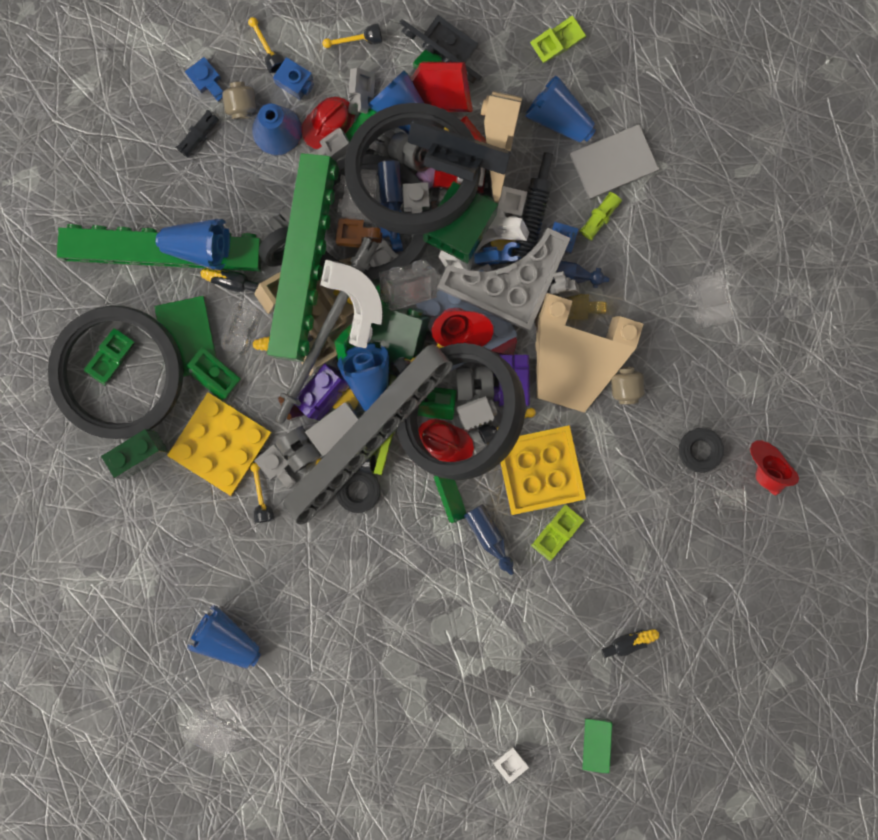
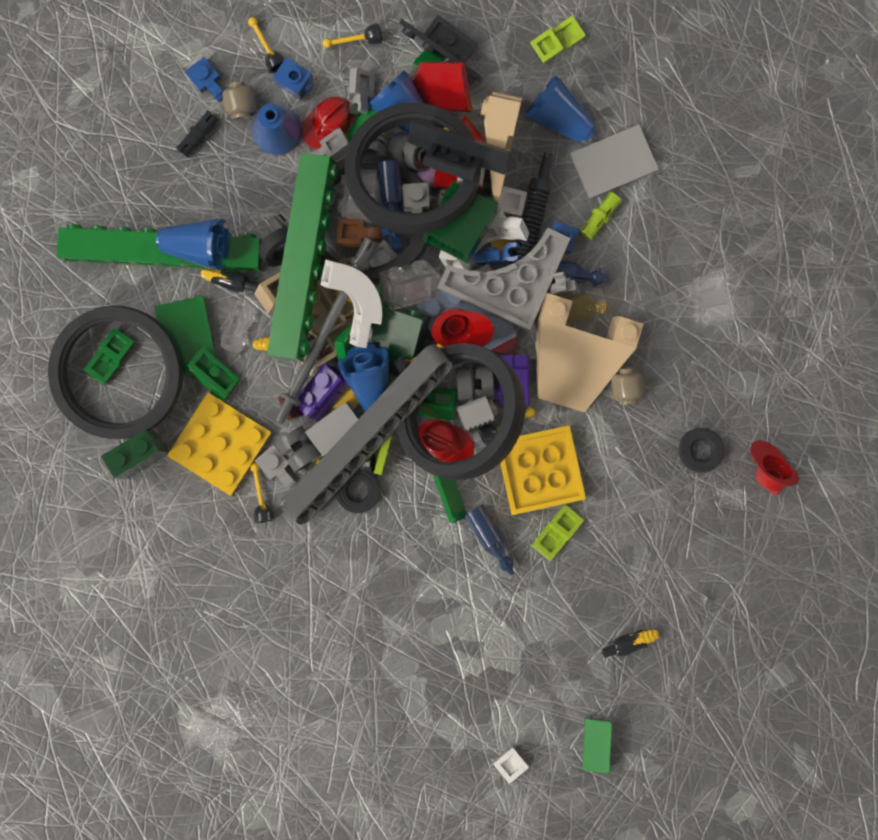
blue cone [187,605,261,669] -> none

